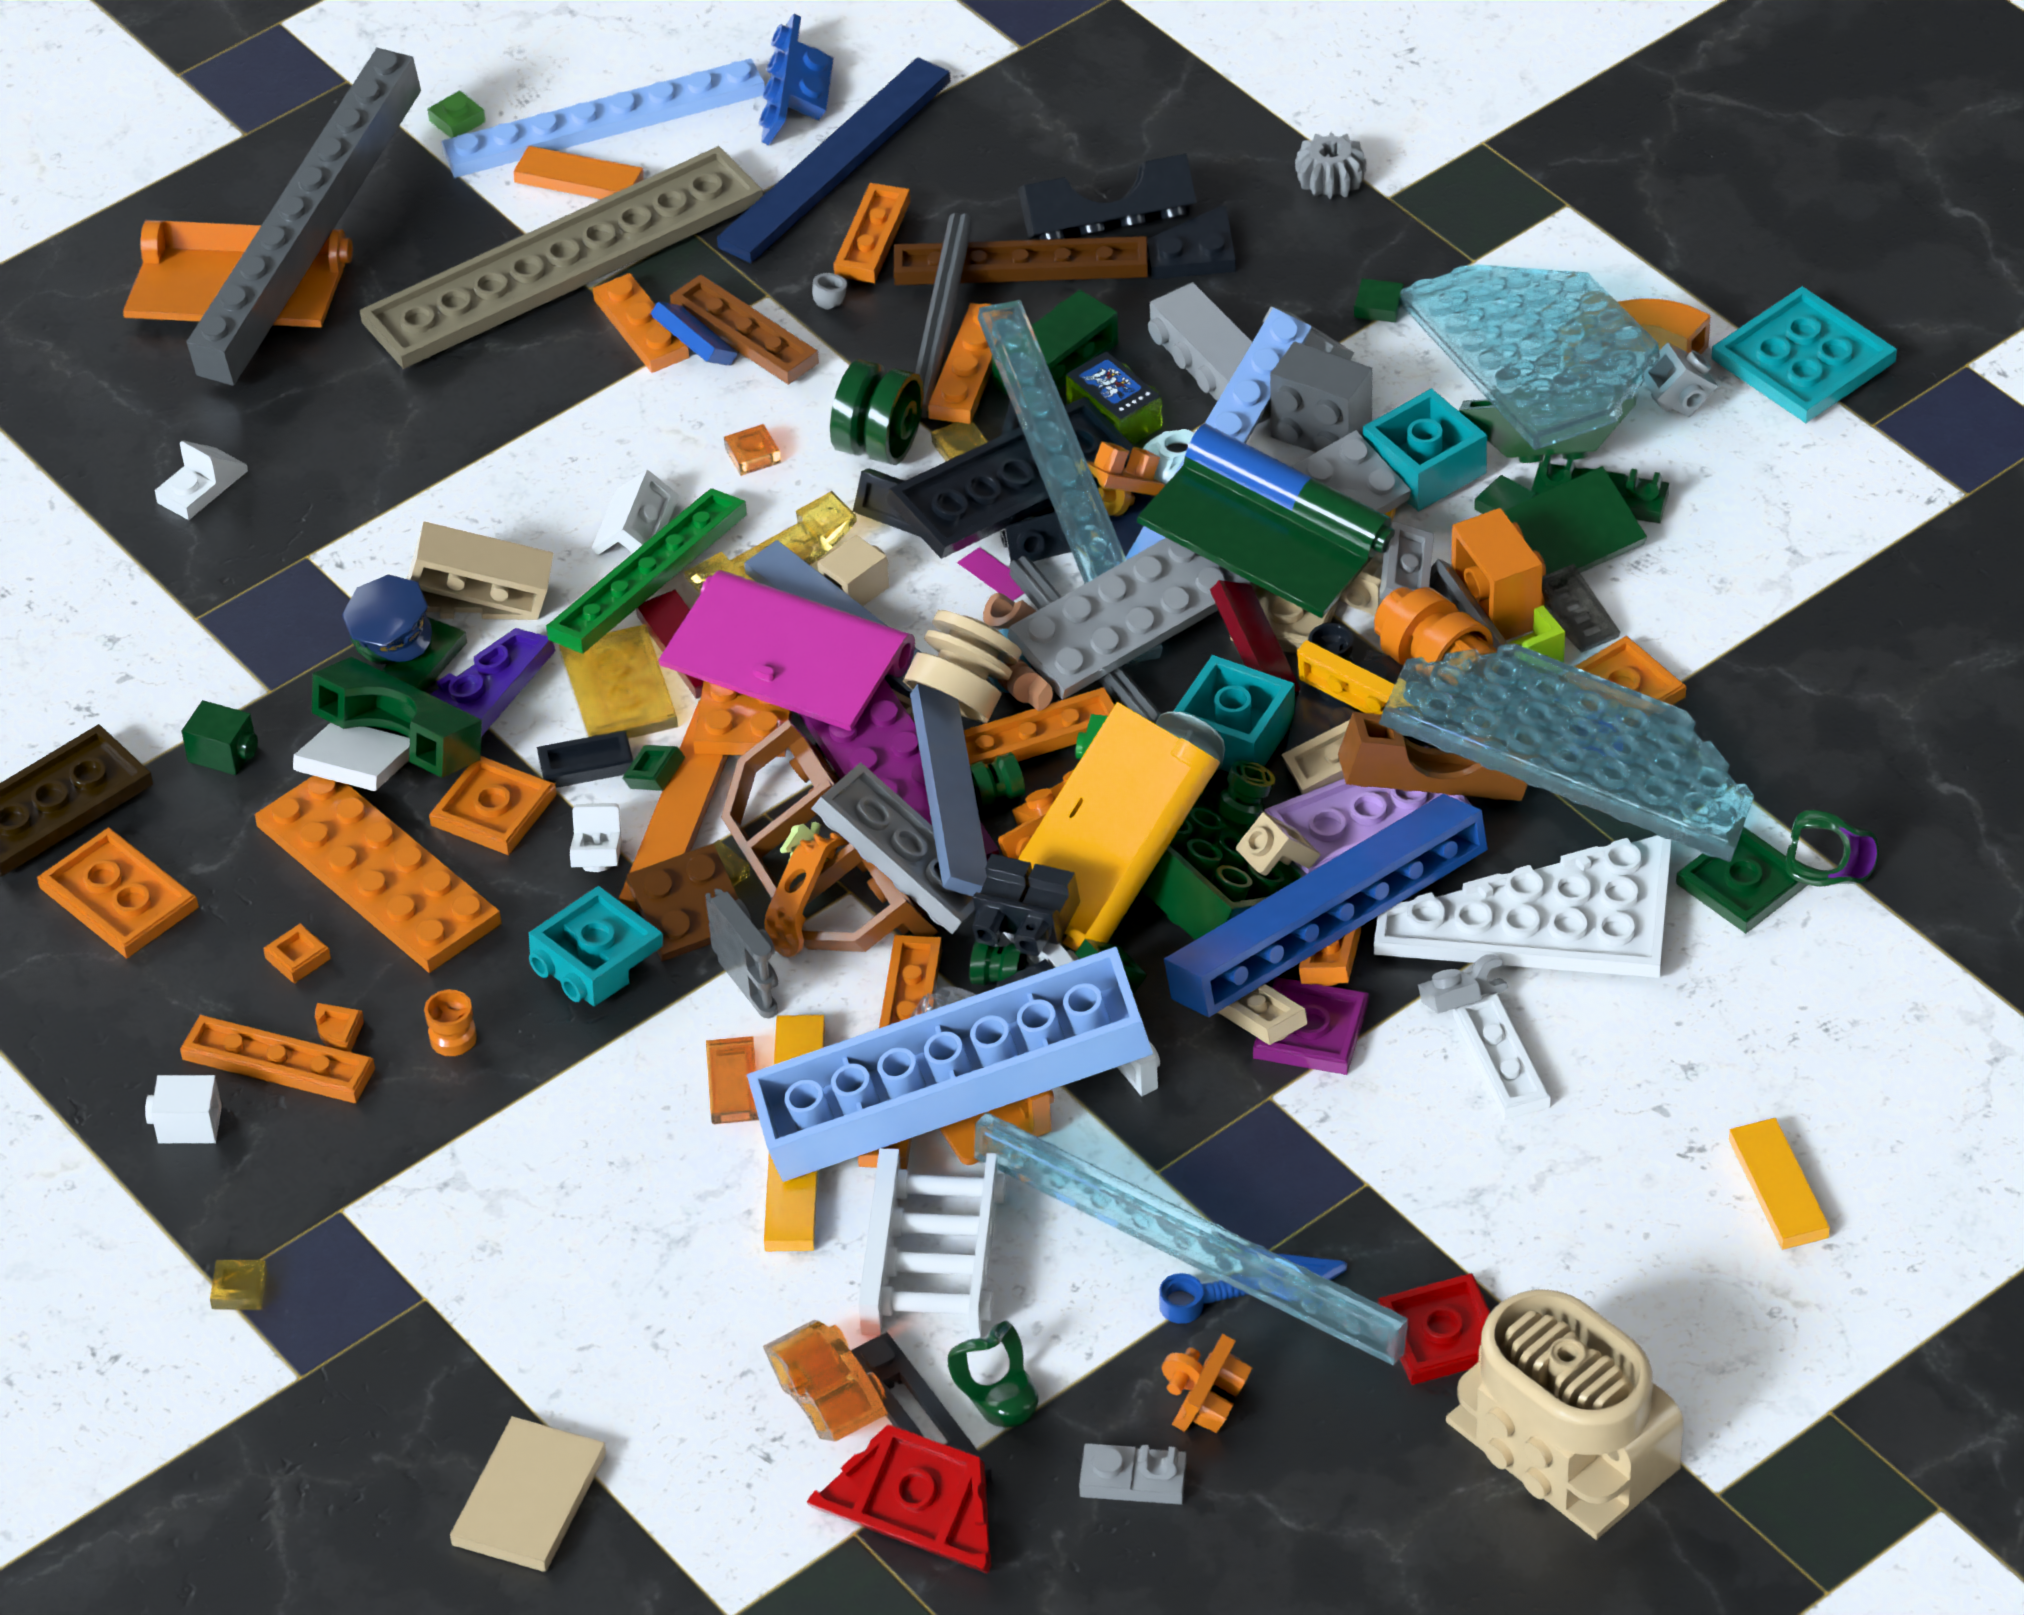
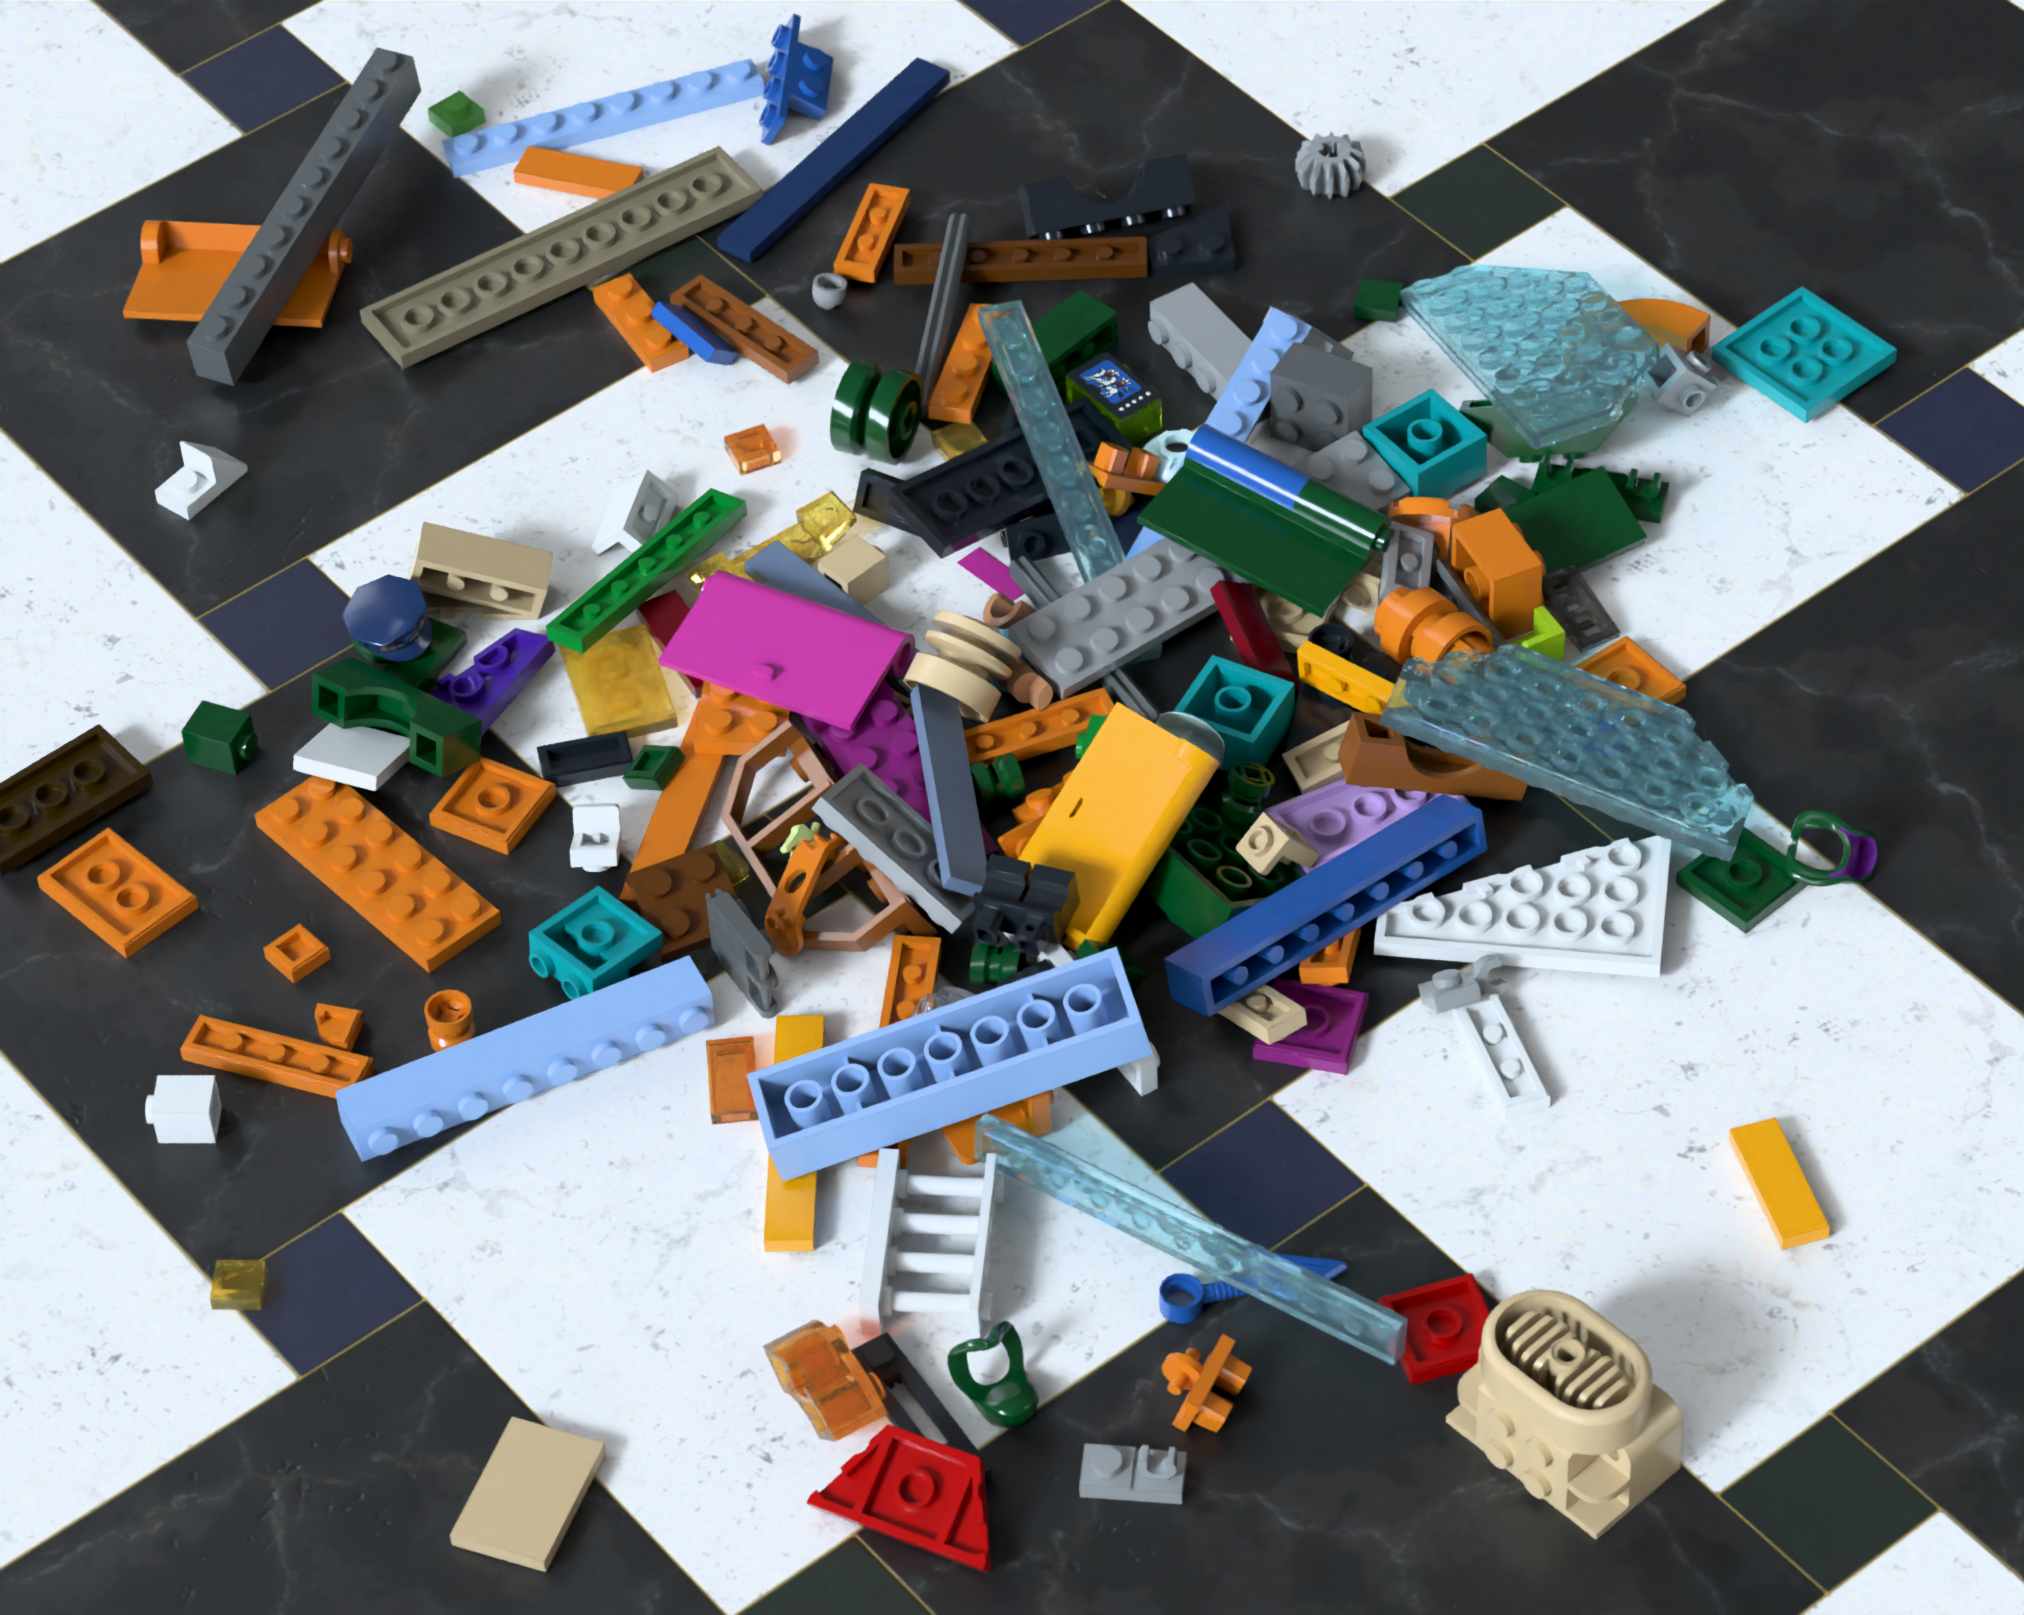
none -> light blue brick [335,955,716,1162]
none -> orange tile [1388,497,1477,566]

